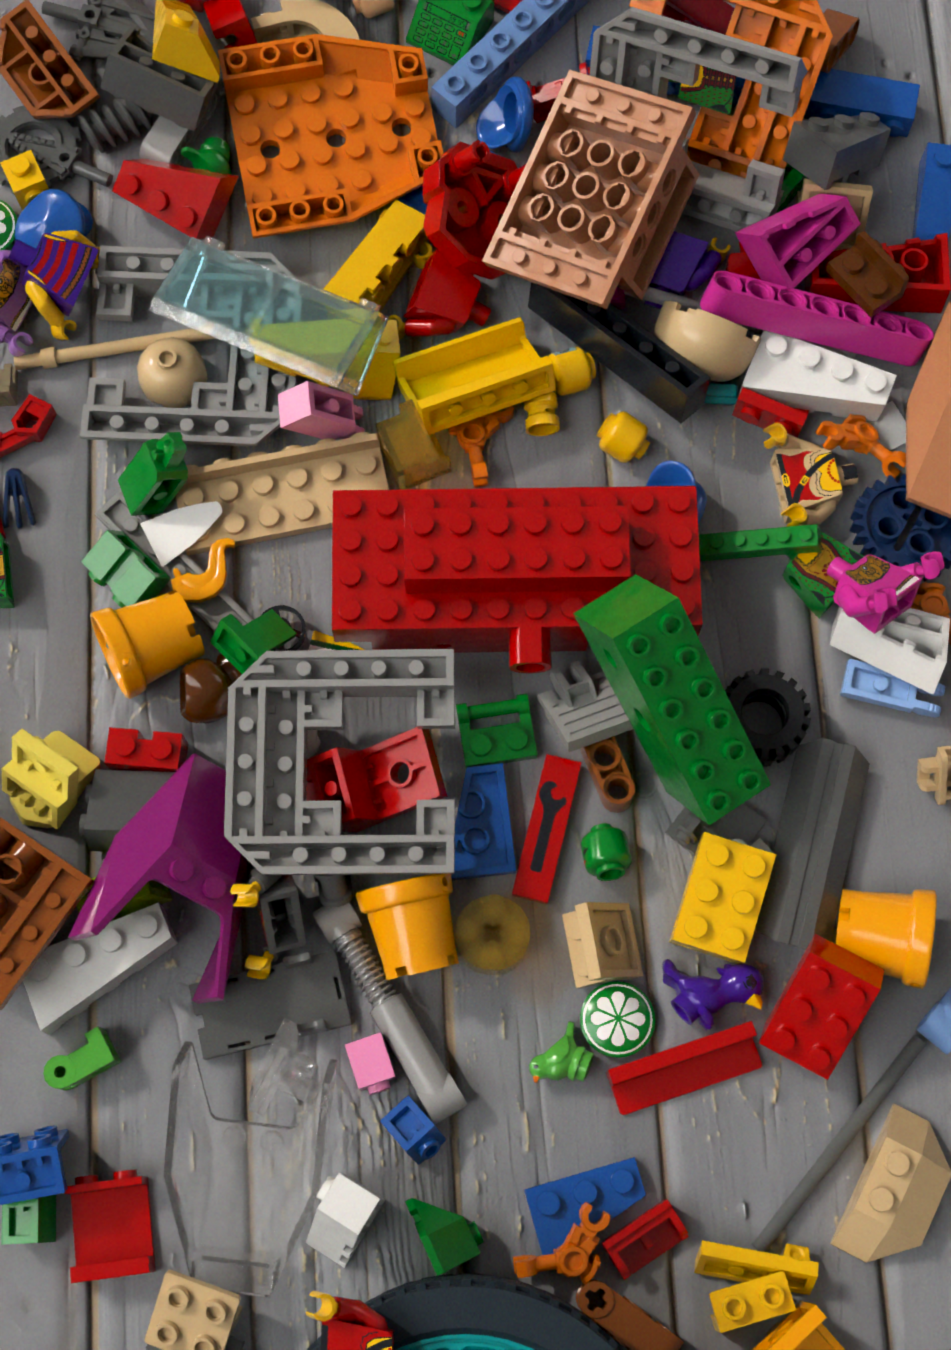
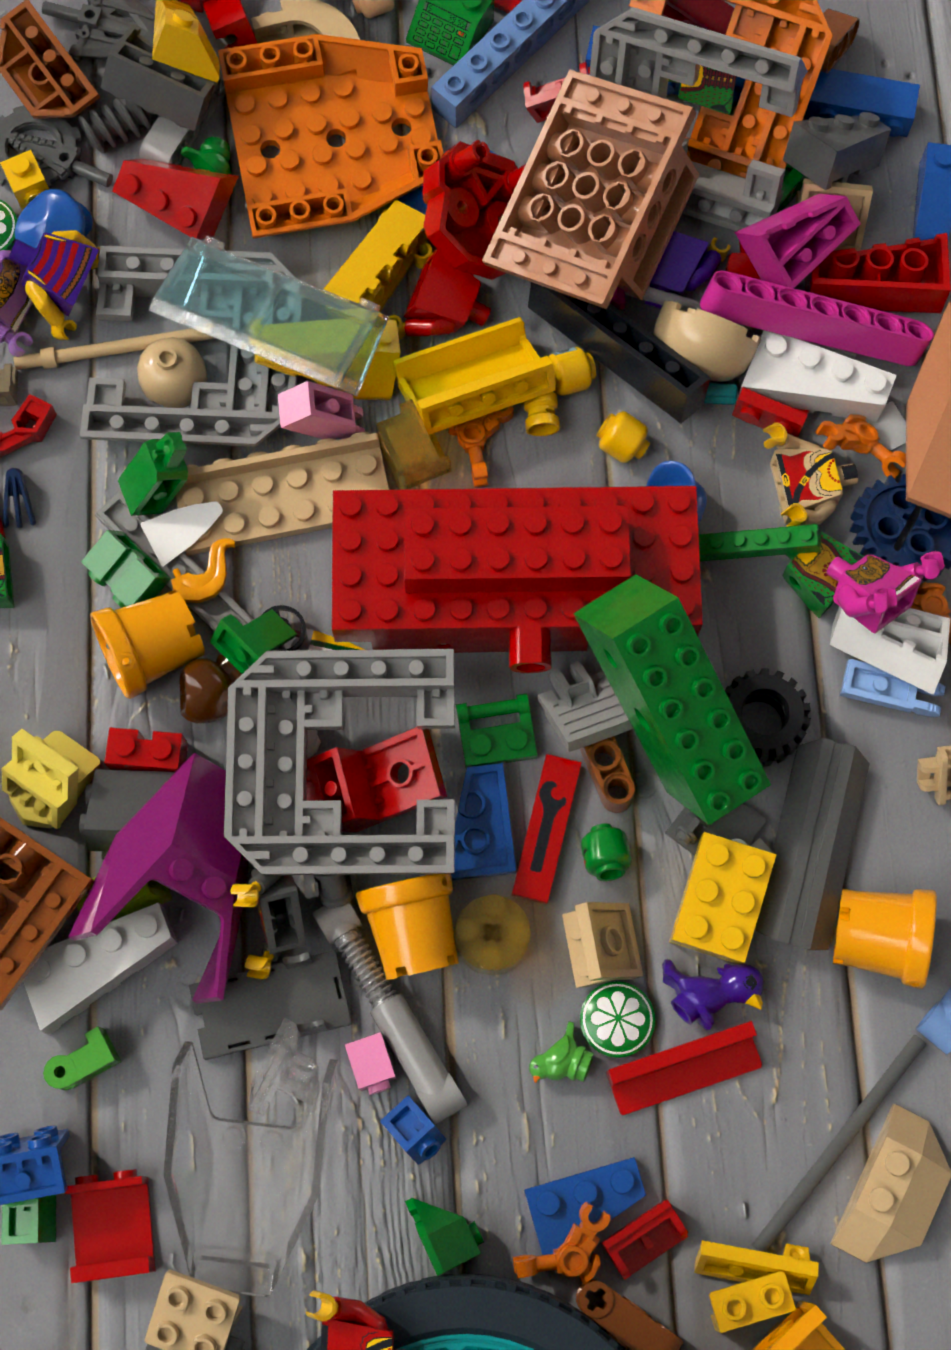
white wedge [306,1173,385,1268] -> none
blue piece [476,76,534,153] -> none
red brick [759,934,884,1080] -> none
reddish brown bracket [825,231,909,318] -> none

